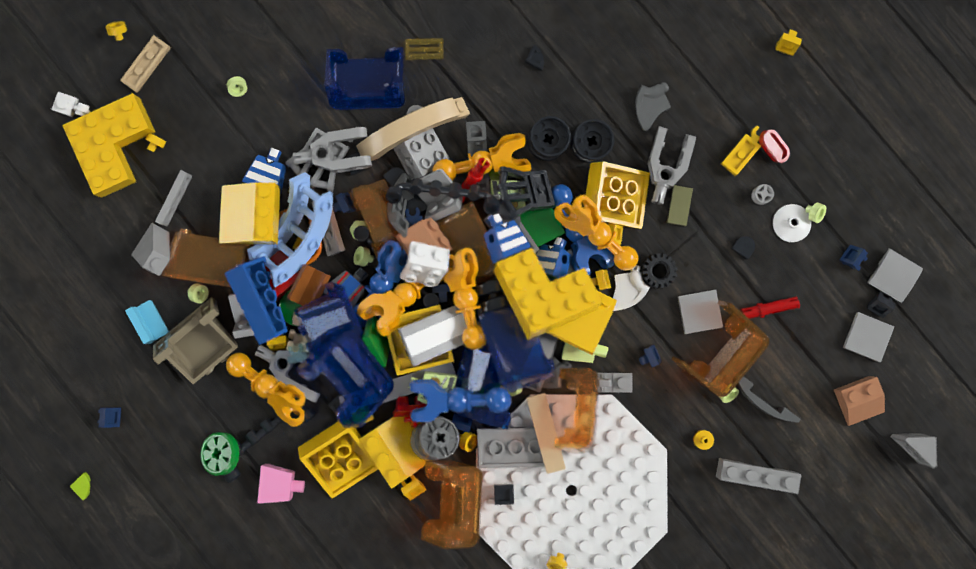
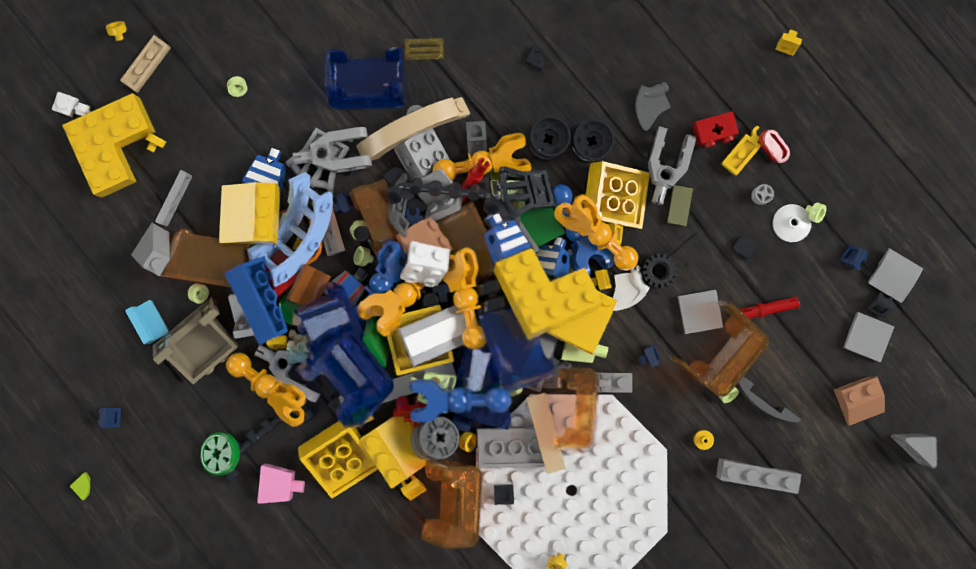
none -> red brick [692,111,739,148]

